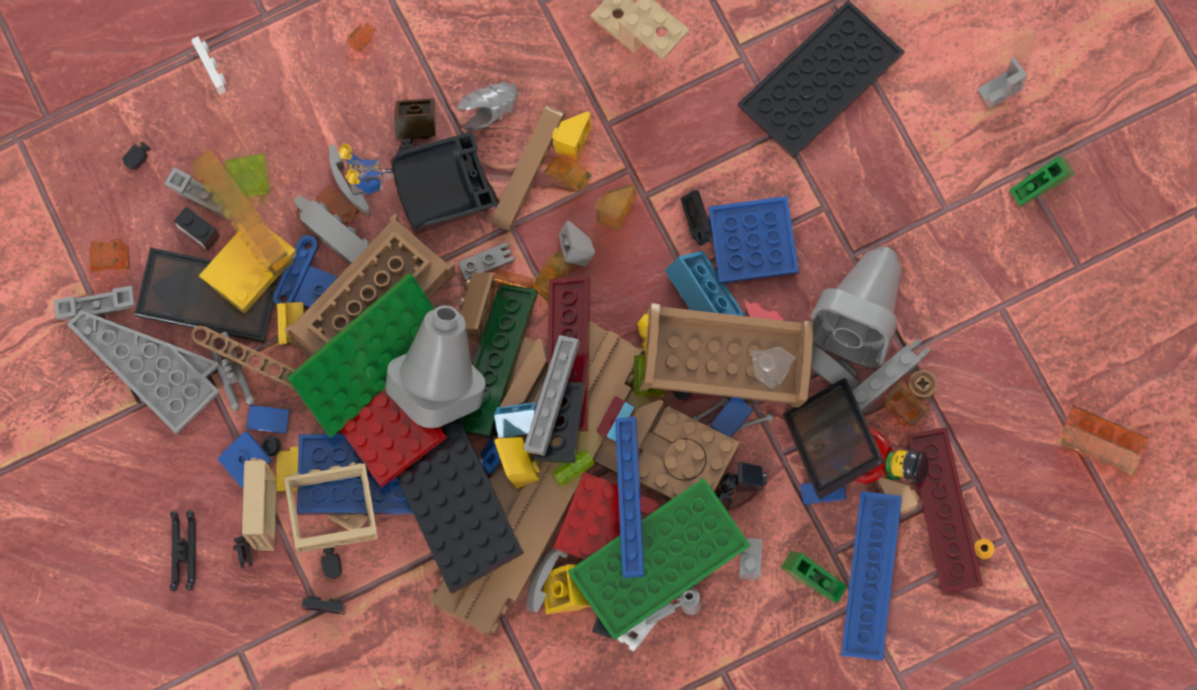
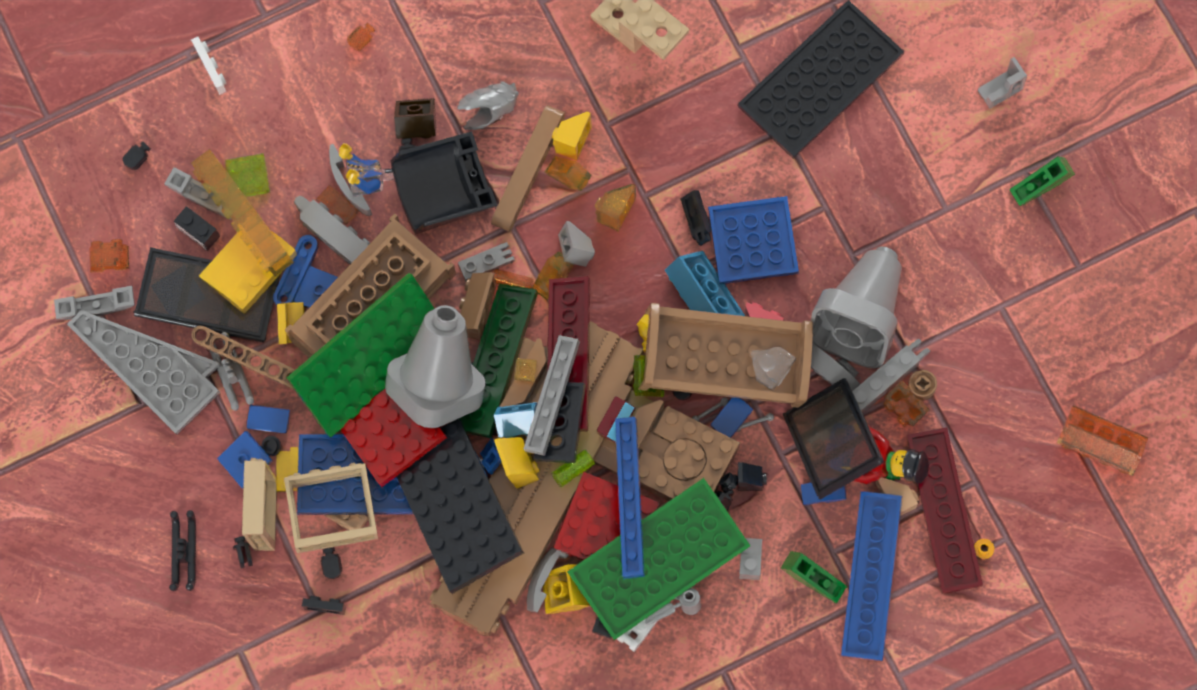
none -> clear yellow plate [515,358,537,382]

